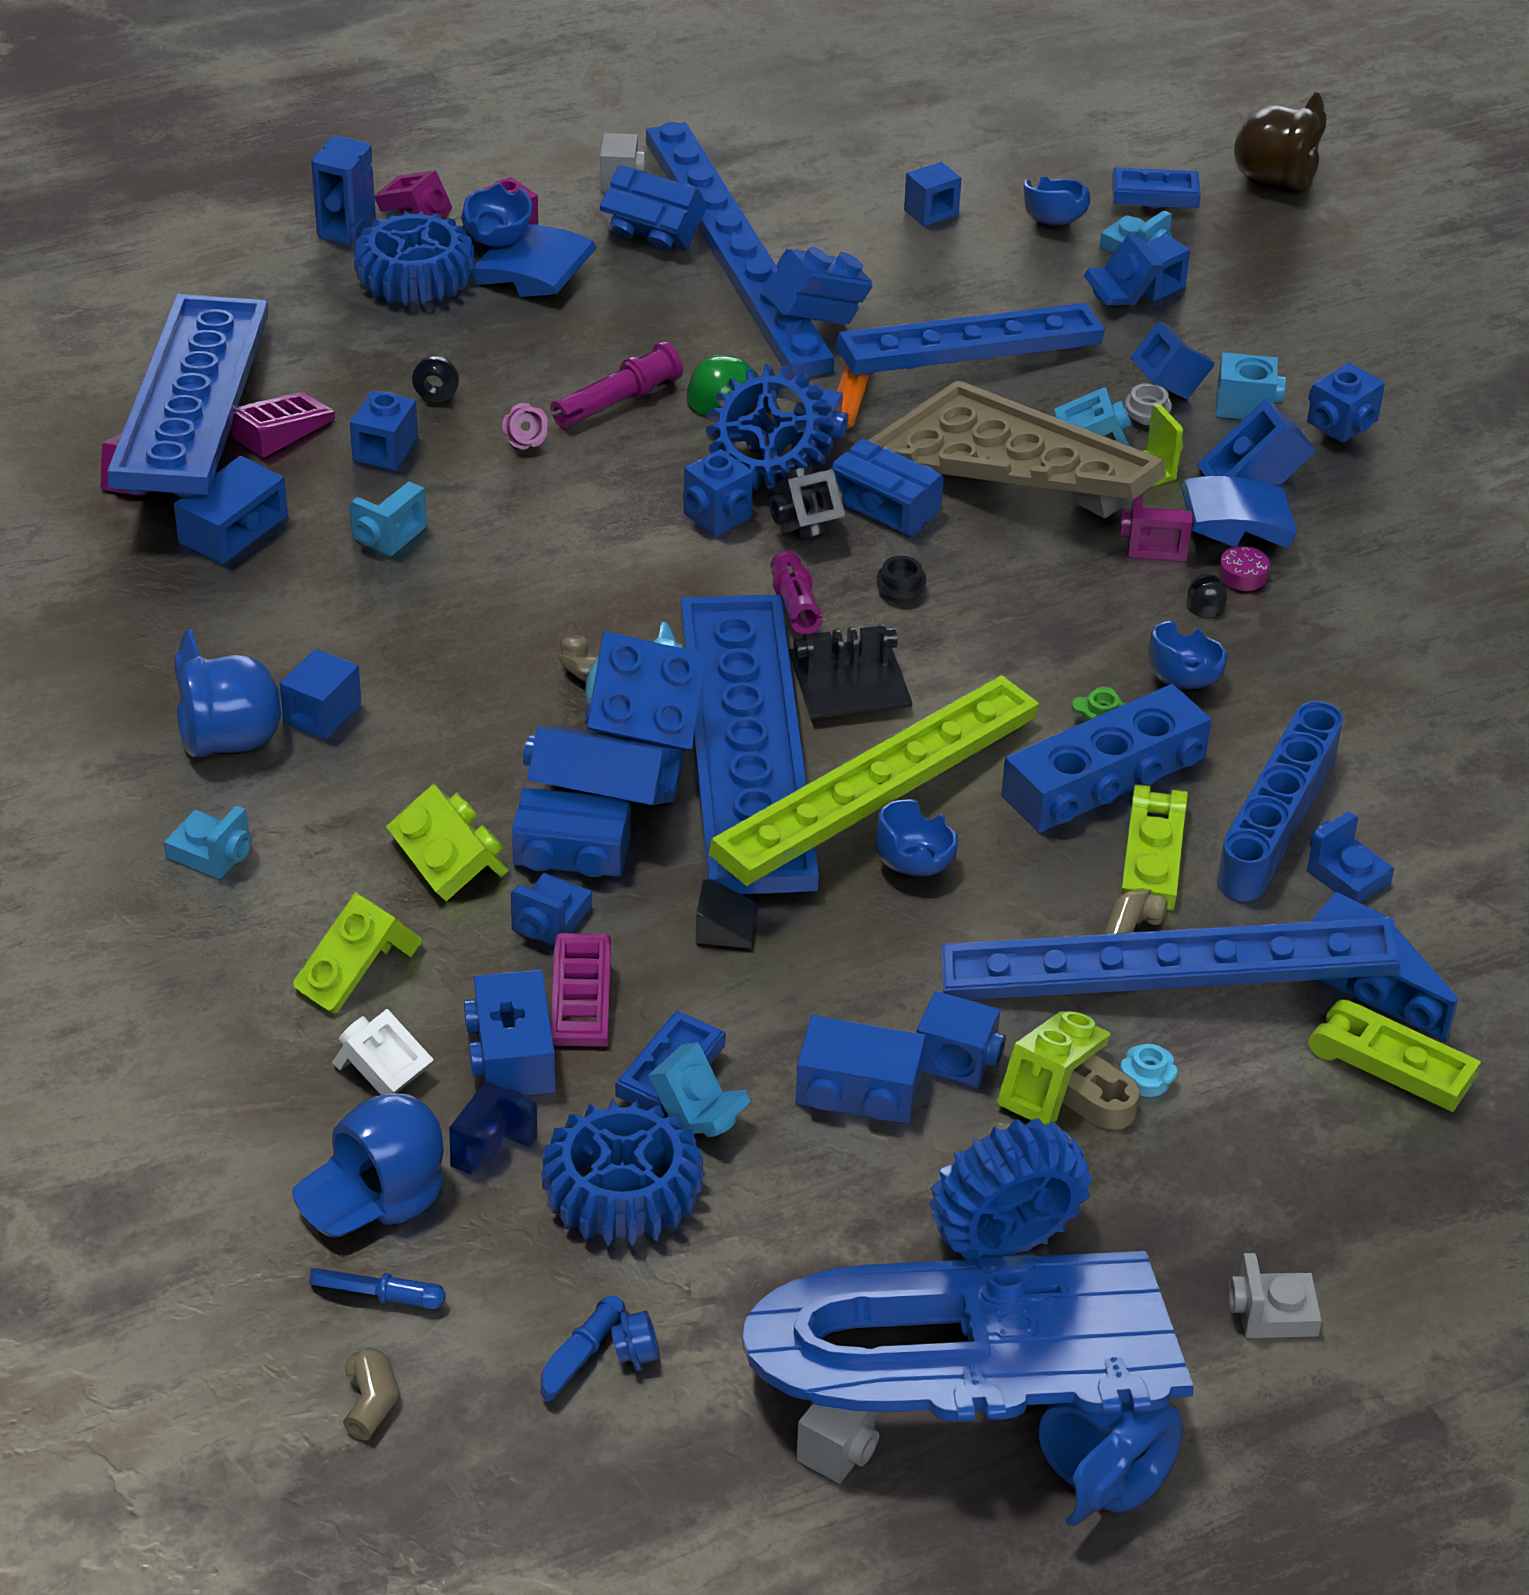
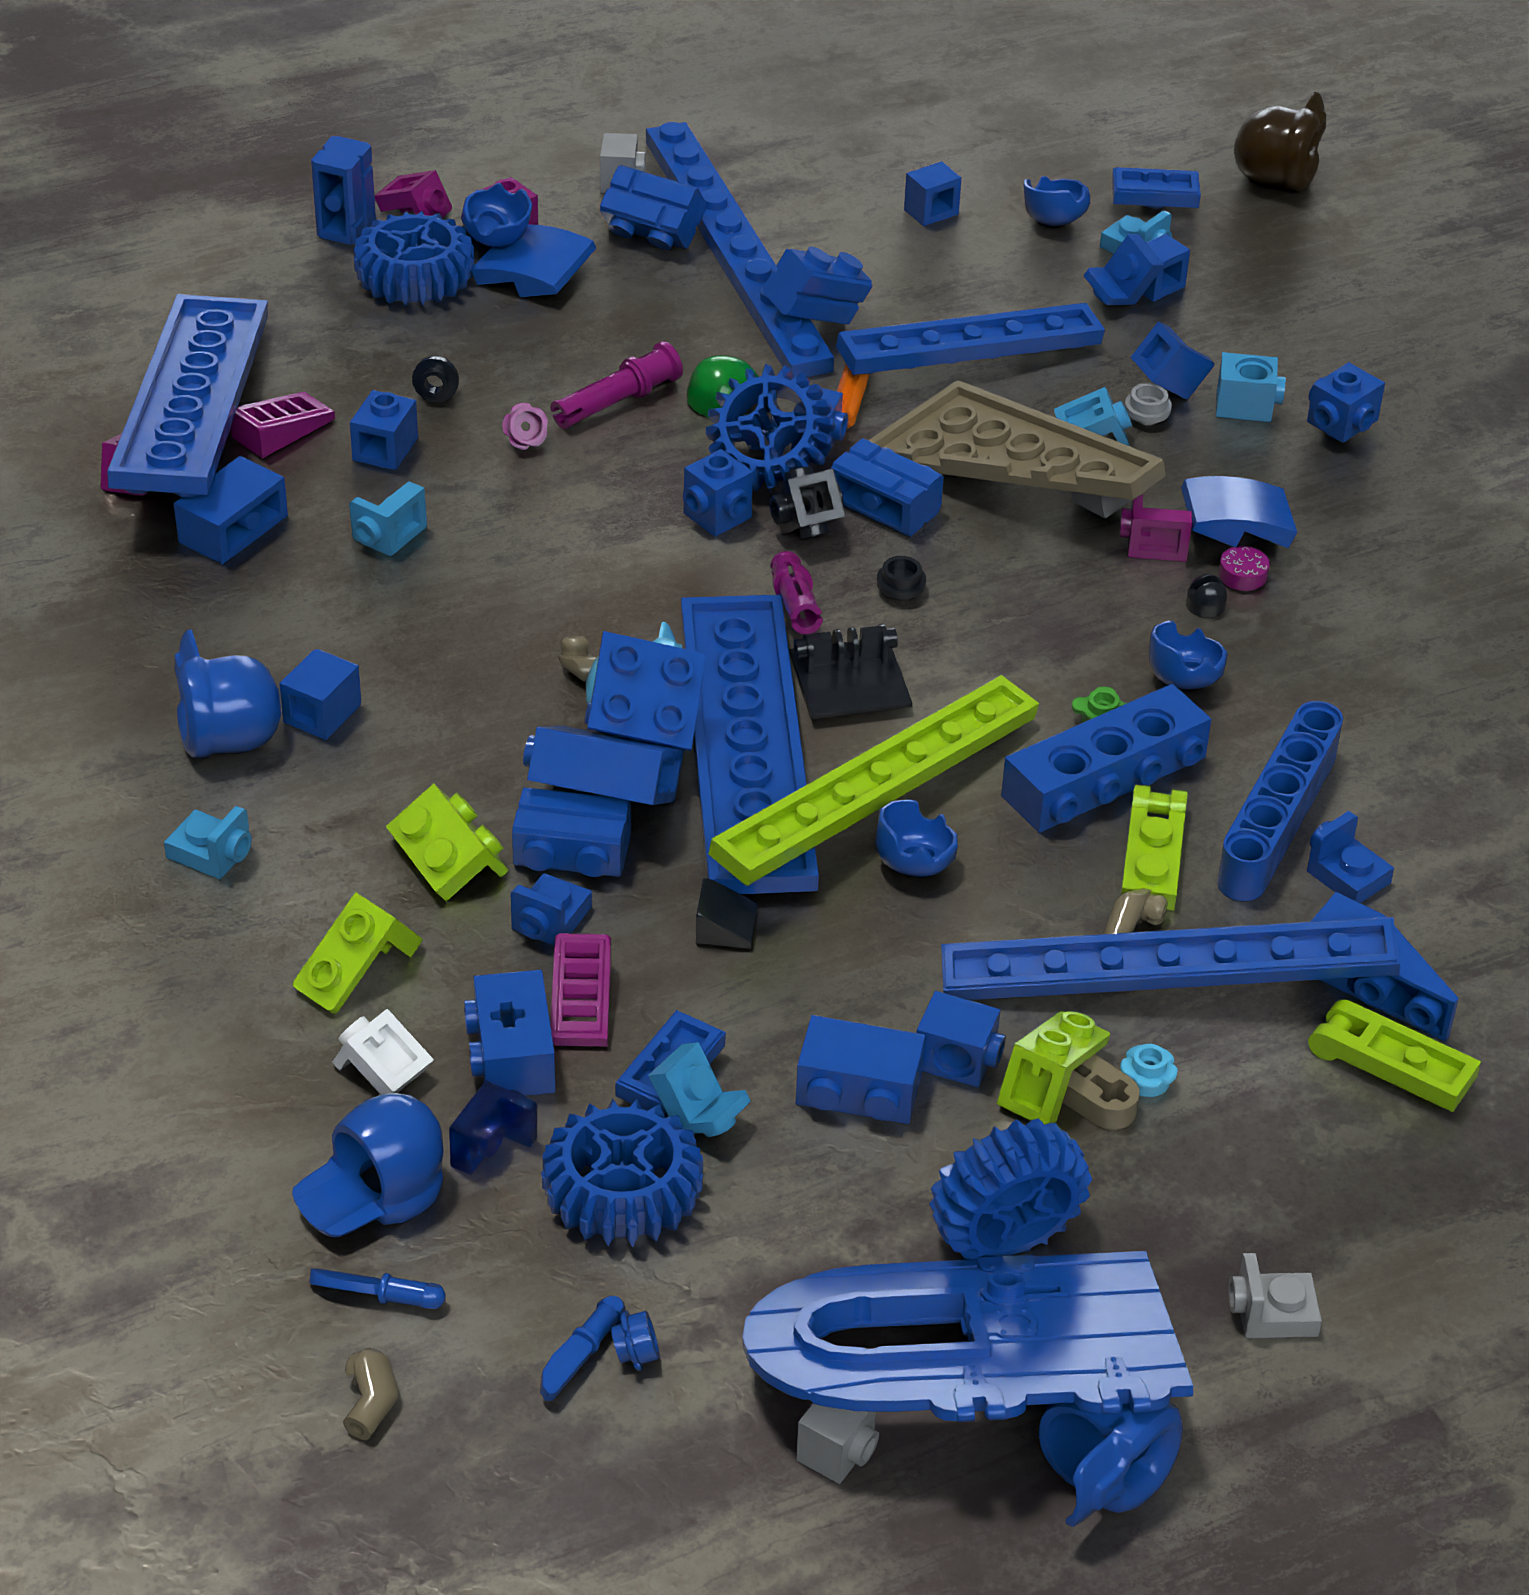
lime bracket [1143,404,1183,487] -> none
blue slope [1197,398,1317,485] -> none

